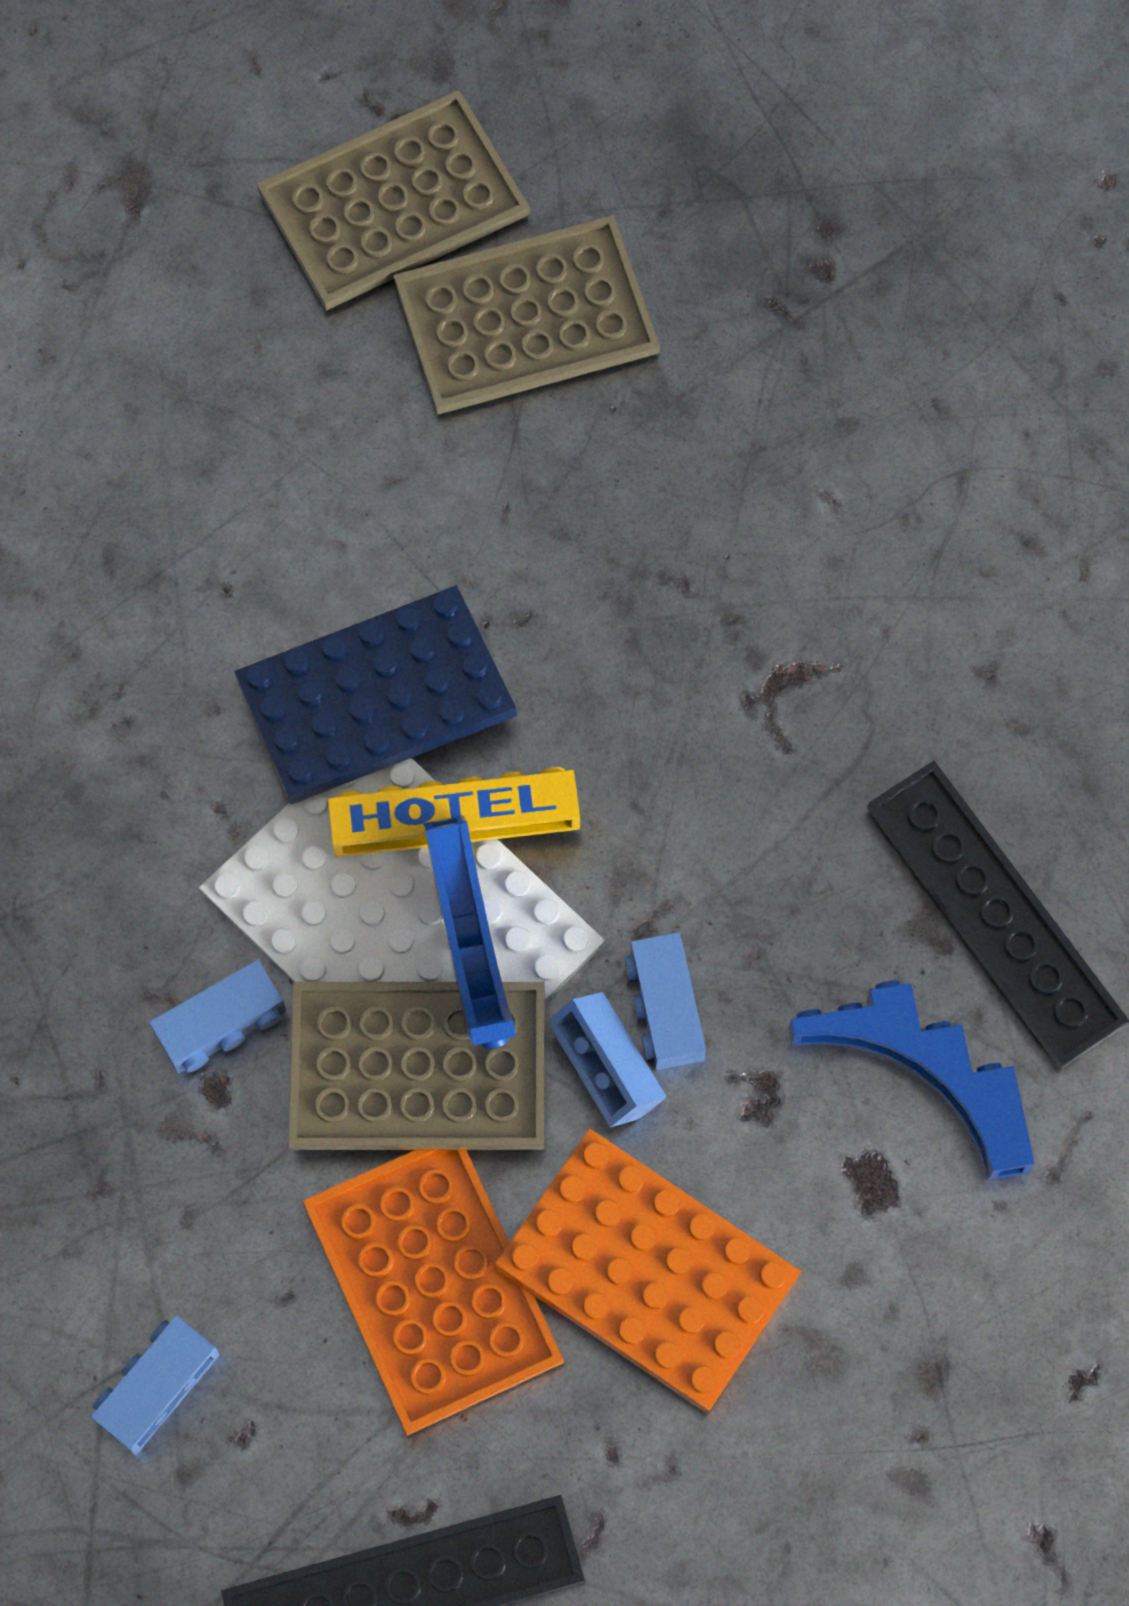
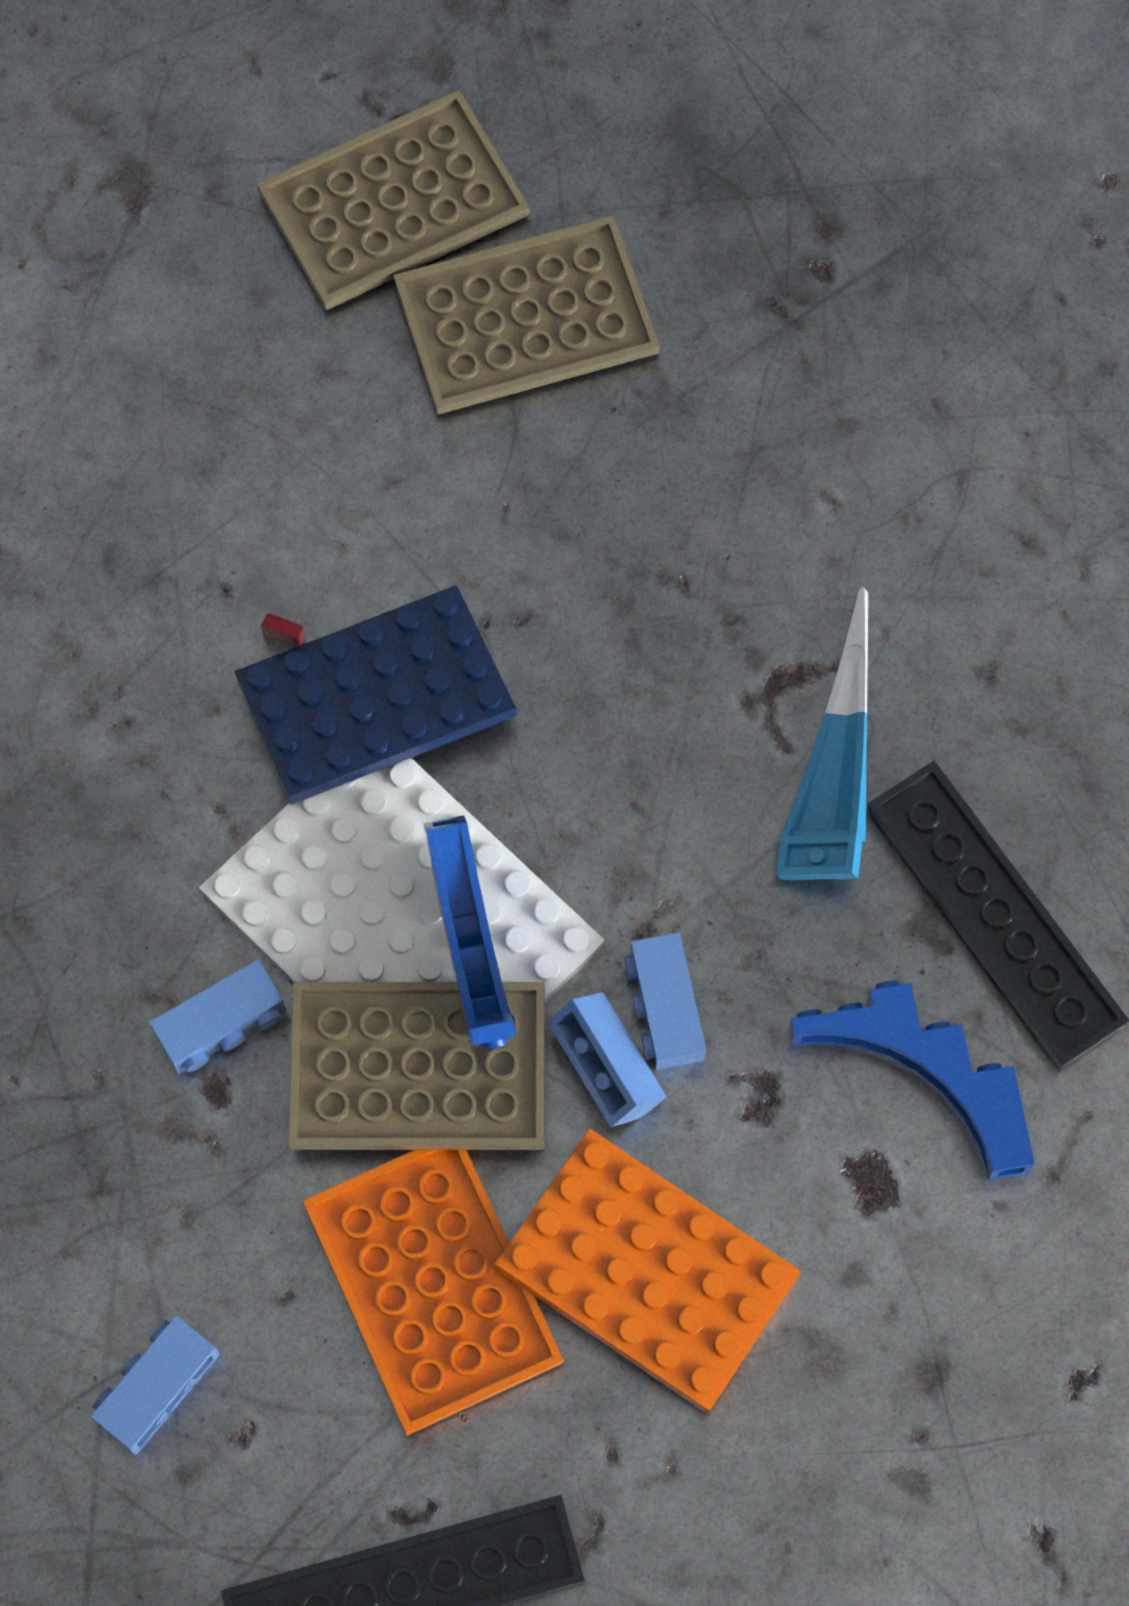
yellow brick [328,767,580,858] -> none
none -> dark red tile [261,613,306,650]
none -> dark azure plate [776,586,868,880]

